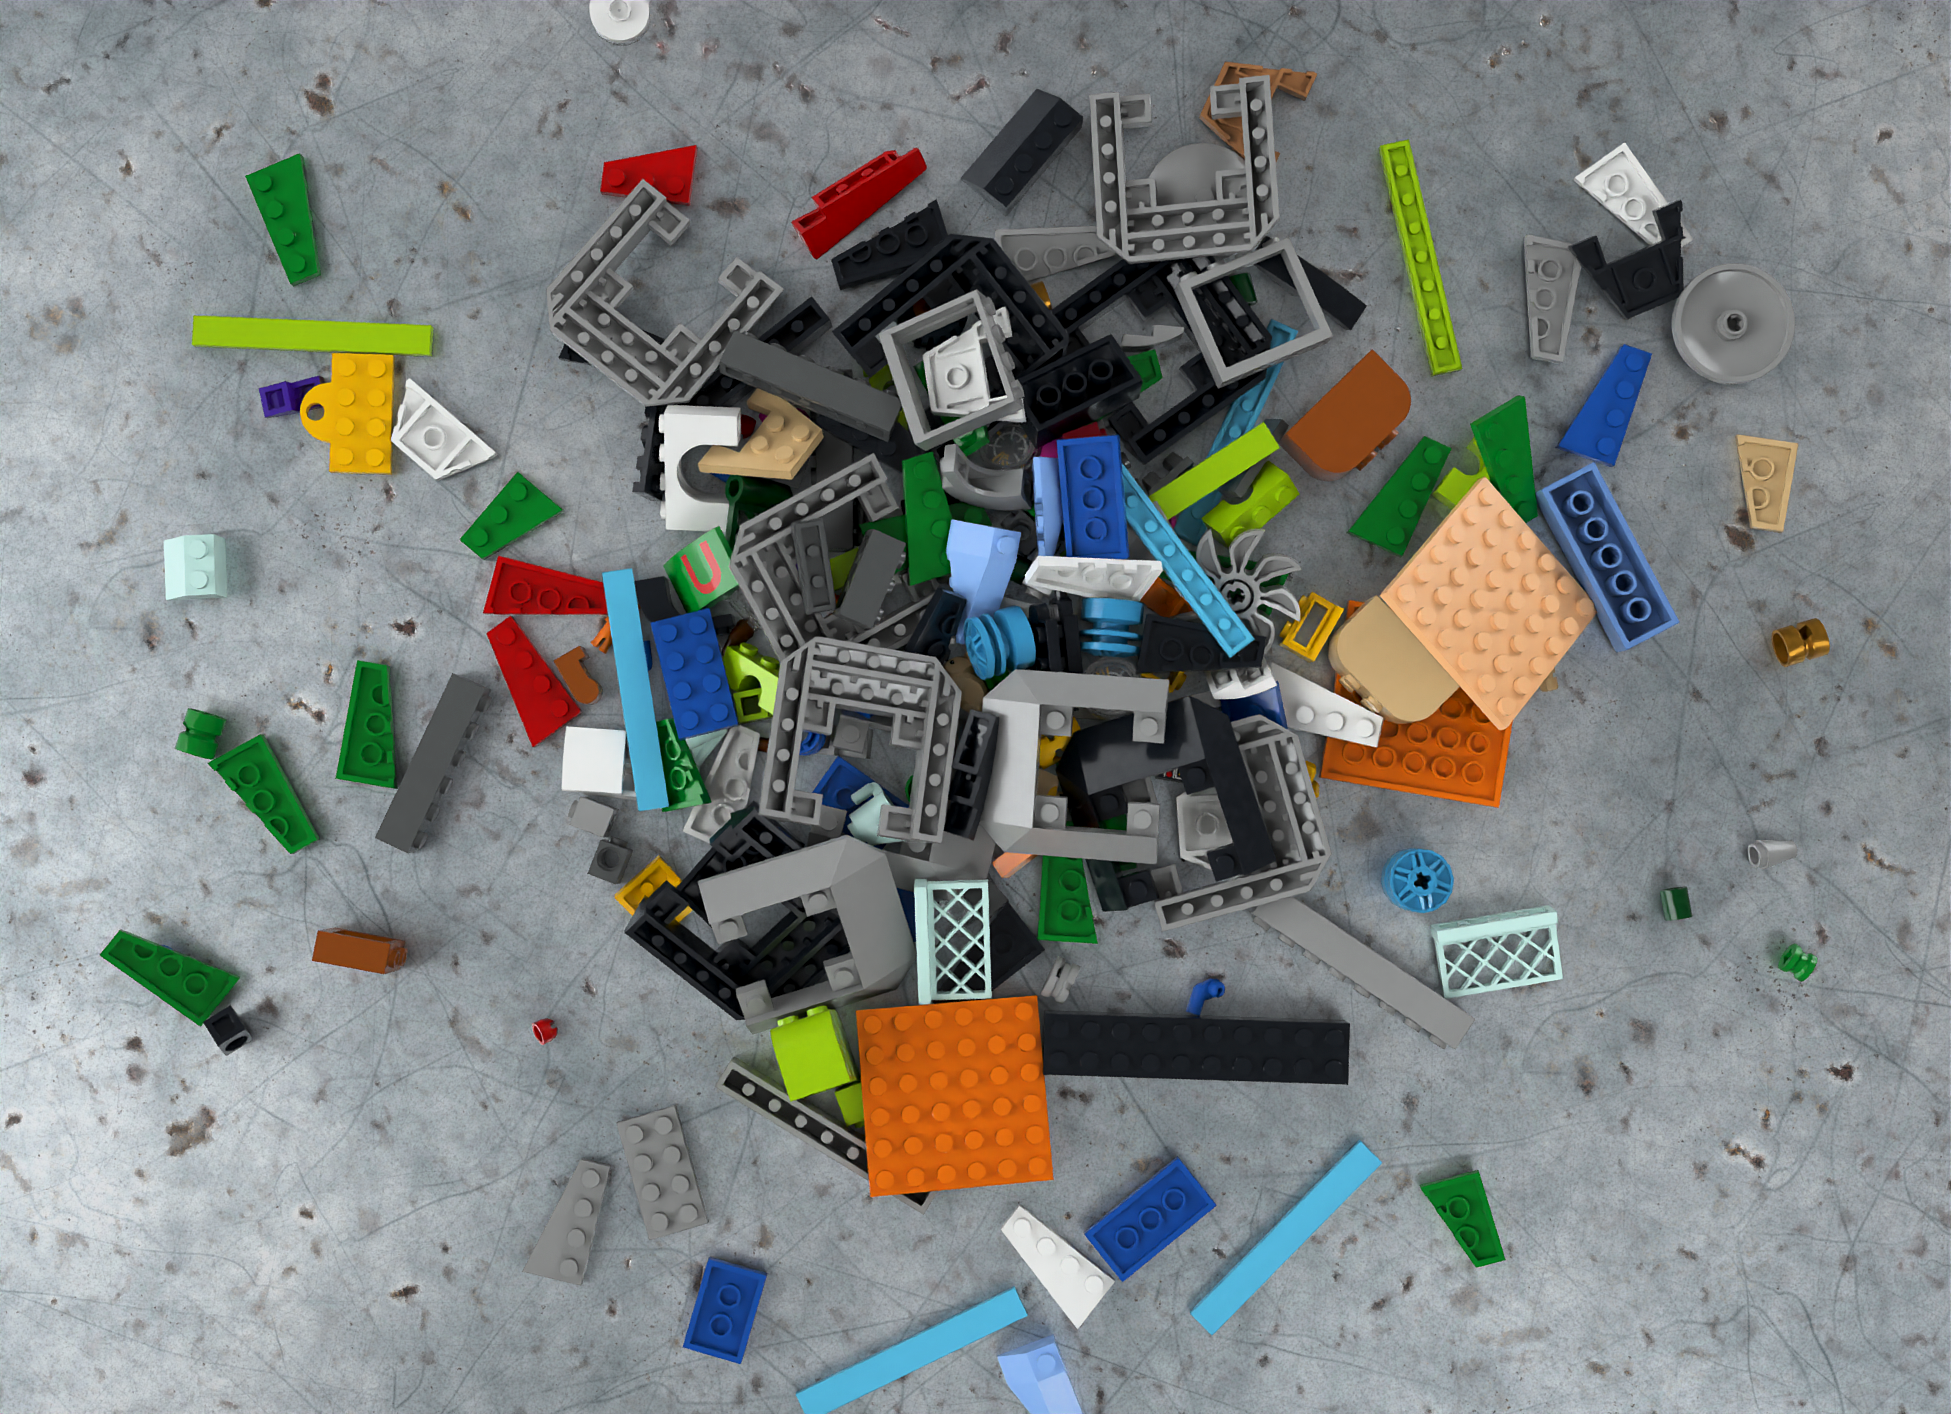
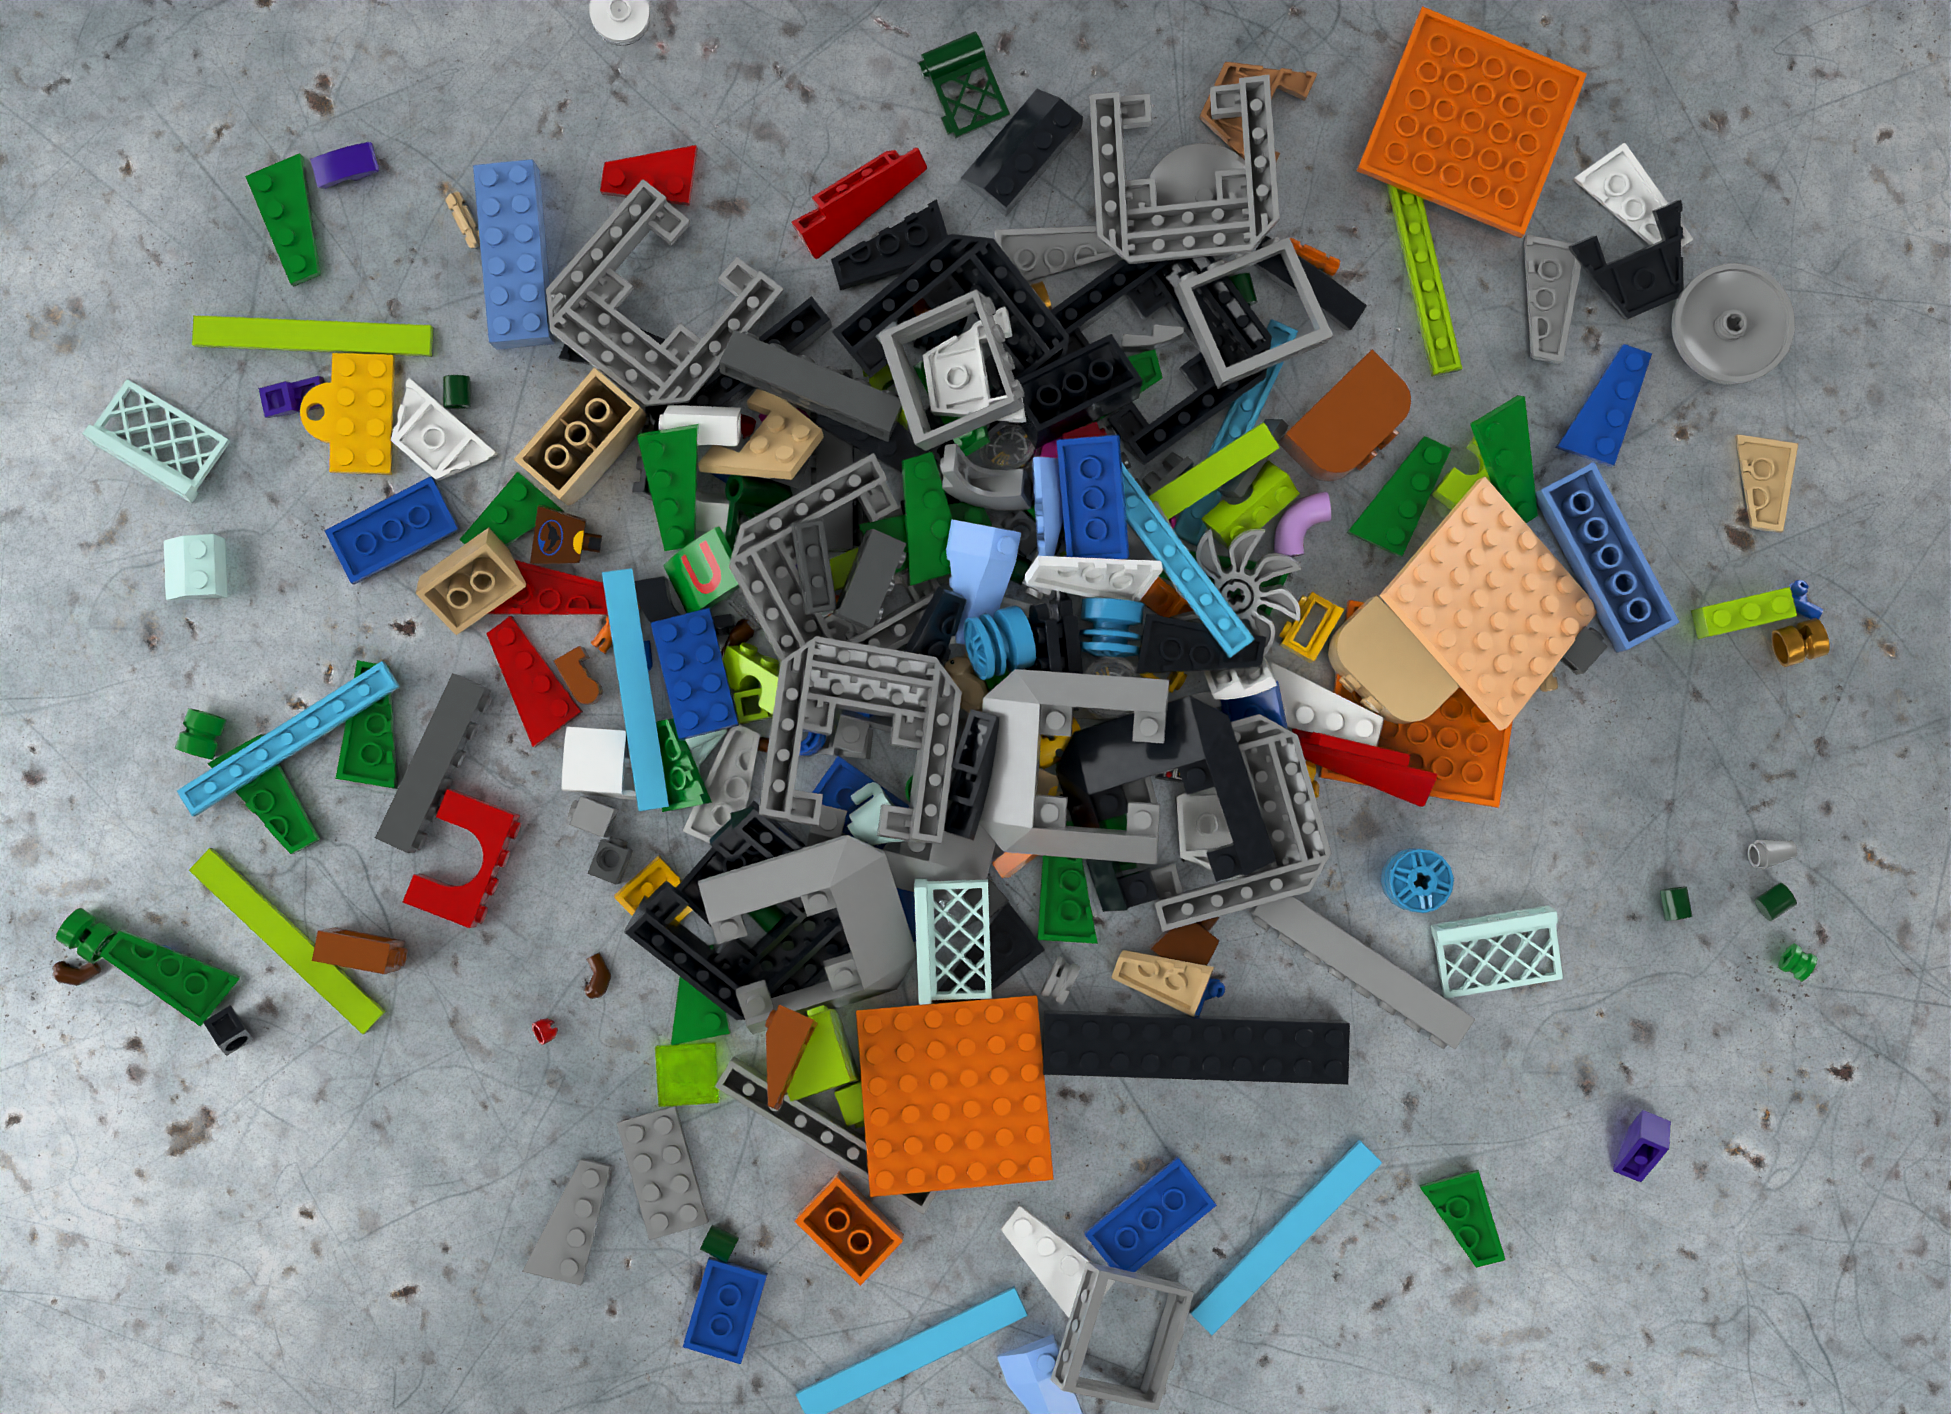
none -> reddish brown arm [53,961,101,986]
none -> green wheel [56,908,117,964]
none -> light aqua fence [82,379,230,503]
none -> medium azure tile [177,661,400,816]
none -> lime tile [189,848,386,1034]
none -> dark purple slope [310,142,379,189]
none -> blue plate [324,476,460,585]
none -> red arch [402,789,521,928]
none -> tan slope [416,528,526,635]
none -> dark green piece [443,375,471,409]
none -> tan axle [445,191,480,249]
none -> medium blue brick [473,159,555,350]
none -> tan brick [514,367,647,506]
none -> reddish brown torso [530,505,602,564]
none -> reddish brown arm [585,952,611,999]
none -> green wing [637,424,699,551]
none -> clear neon green tile [655,1041,720,1107]
none -> green wing [671,944,731,1045]
none -> dark green piece [700,1224,739,1263]
none -> dark green piece [747,904,786,933]
none -> dark orange slope [765,1004,818,1110]
none -> orange brick [794,1171,904,1286]
none -> dark green piece [917,31,1010,139]
none -> light grey window [1050,1262,1194,1410]
none -> tan wing [1111,950,1214,1017]
none -> reddish brown torso [1149,917,1220,966]
none -> lavender cylinder [1274,492,1331,557]
none -> orange axle [1290,238,1341,276]
none -> red wedge [1291,728,1437,807]
none -> orange plate [1356,6,1587,238]
none -> dark grey brick [1560,626,1608,675]
none -> dark purple slope [1613,1110,1671,1182]
none -> lime arch [1691,587,1797,639]
none -> dark green piece [1754,883,1797,921]
none -> blue arm [1789,580,1823,619]

